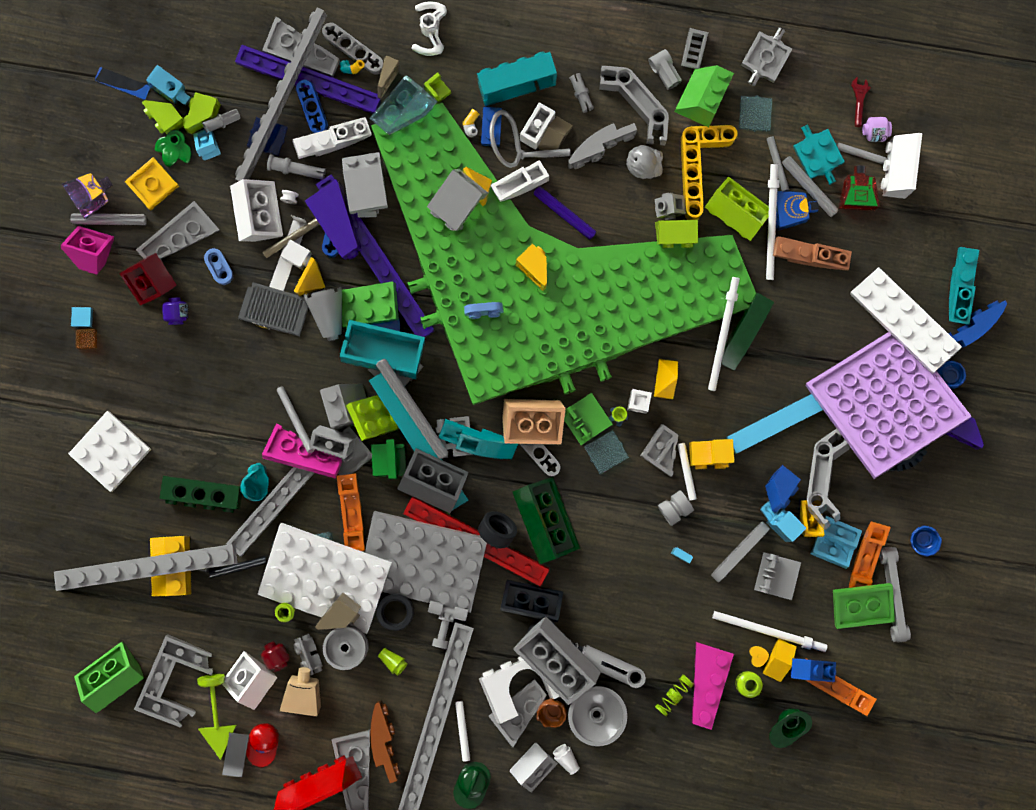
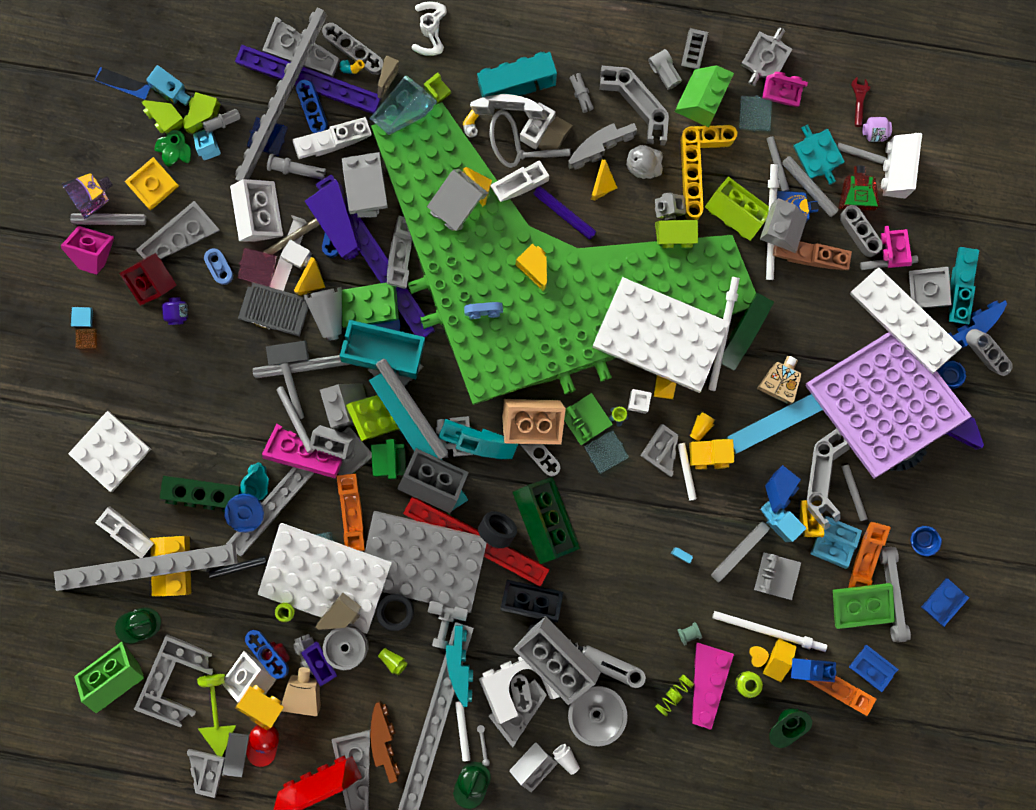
white bush [280,190,299,204] -> none
blue plate [481,107,502,147] -> none
dark orange hair [537,698,567,728] -> none
light grey wheel [657,490,694,526] -> none
none -> white slope [95,506,154,558]
none -> dark green piece [115,607,161,644]
none -> light grey wing [187,749,225,798]
none -> blue tile [224,494,264,533]
none -> yellow brick [235,685,284,730]
none -> clear pink piece [238,248,277,286]
none -> blue beam [245,630,289,679]
none -> light grey axle [253,355,350,378]
none -> dark grey slope [266,341,309,365]
none -> light grey bar [281,363,304,419]
none -> dark purple slope [301,642,337,687]
none -> light grey slope [387,216,412,289]
none -> teal slope [446,625,473,707]
none -> light grey slope [470,94,548,120]
none -> light grey hinge [477,725,490,766]
none -> light grey beam [511,674,532,712]
none -> yellow slope [591,159,617,201]
none -> white plate [592,277,730,393]
none -> sand green bush [677,622,702,646]
none -> yellow cone [690,412,715,442]
none -> tan torso [757,356,801,405]
none -> light grey slope [760,198,807,253]
none -> dark pink bracket [762,72,808,107]
none -> light grey beam [840,205,883,257]
none -> light grey bar [841,464,868,521]
none -> blue plate [849,645,899,692]
none -> light grey bar [860,255,918,270]
none -> dark pink bracket [881,226,912,268]
none -> light grey plate [909,267,952,308]
none -> blue plate [921,579,969,627]
none -> light grey beam [966,329,1012,376]

